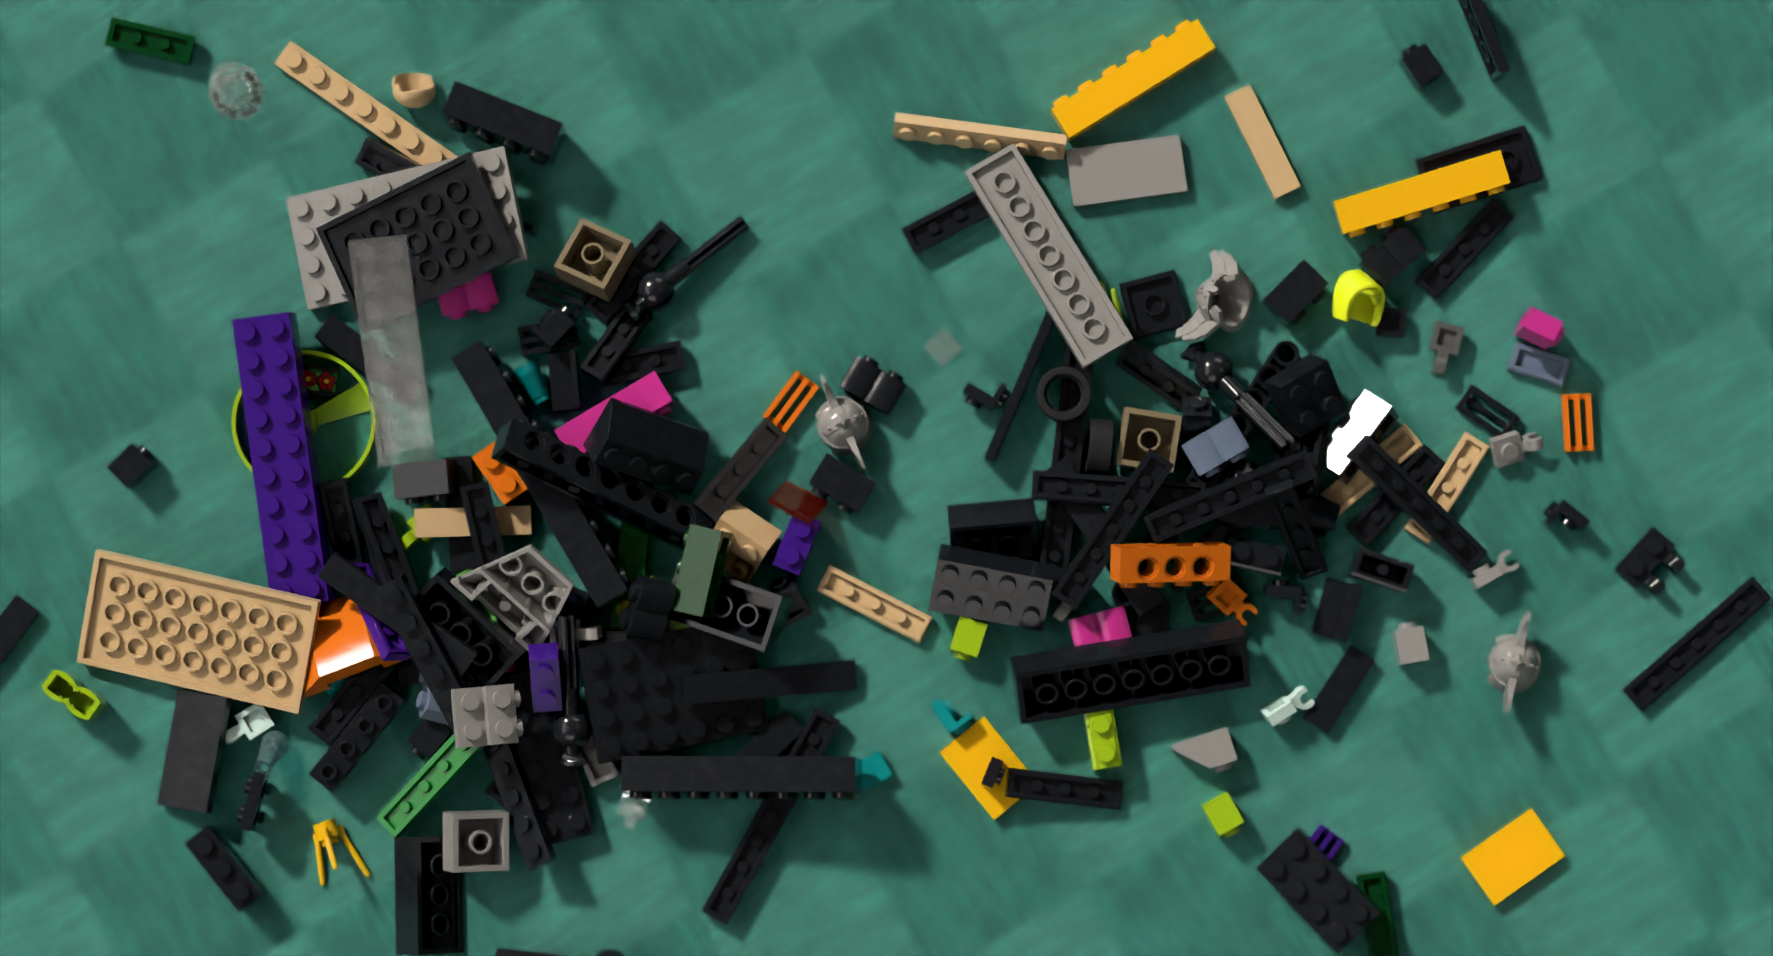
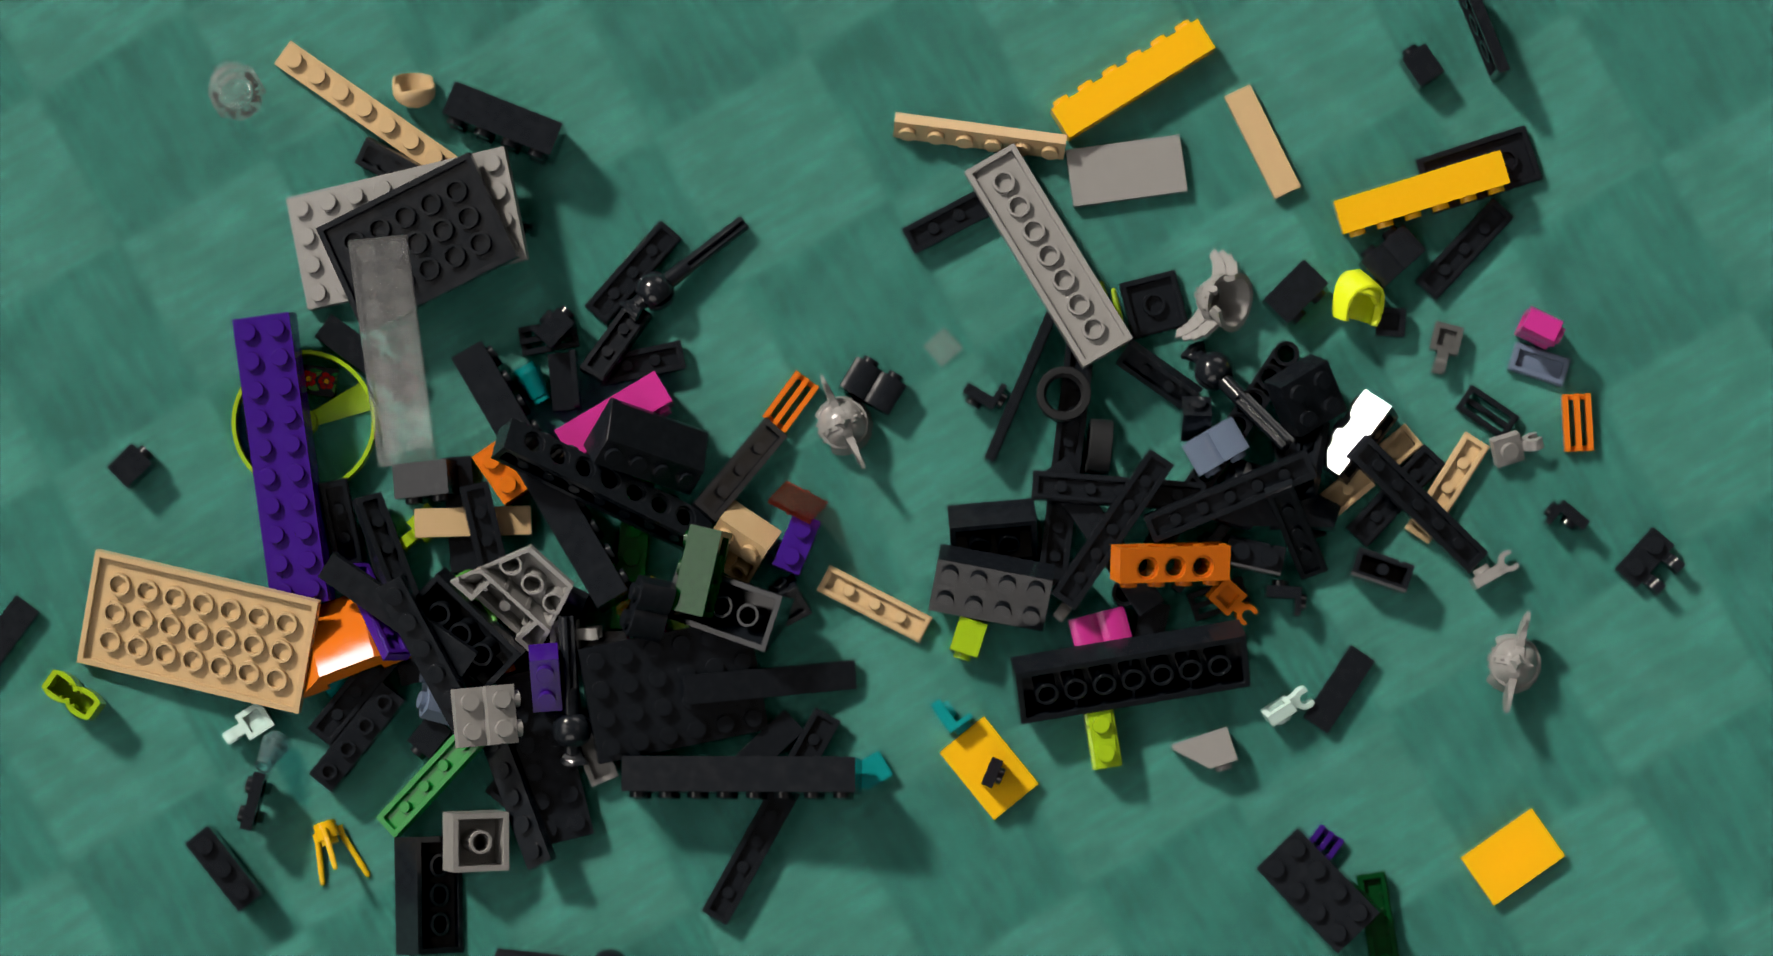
dark green plate [105,17,197,66] -> none
black tile [157,690,232,814] -> none
dark pink brick [438,272,500,320] -> none
black tile [525,269,589,319] -> none
dark tan brick [554,218,637,302] -> none
clear tile [616,793,651,830] -> none
black brick [809,453,877,515] -> none
black tile [1005,768,1123,810] -> none
dark tan brick [1114,407,1182,476] -> none
lime brick [1200,791,1244,838] -> none
black panel [1311,578,1363,643] -> none
light grey brick [1391,621,1430,666] -> none
black tile [1621,576,1771,712] -> none

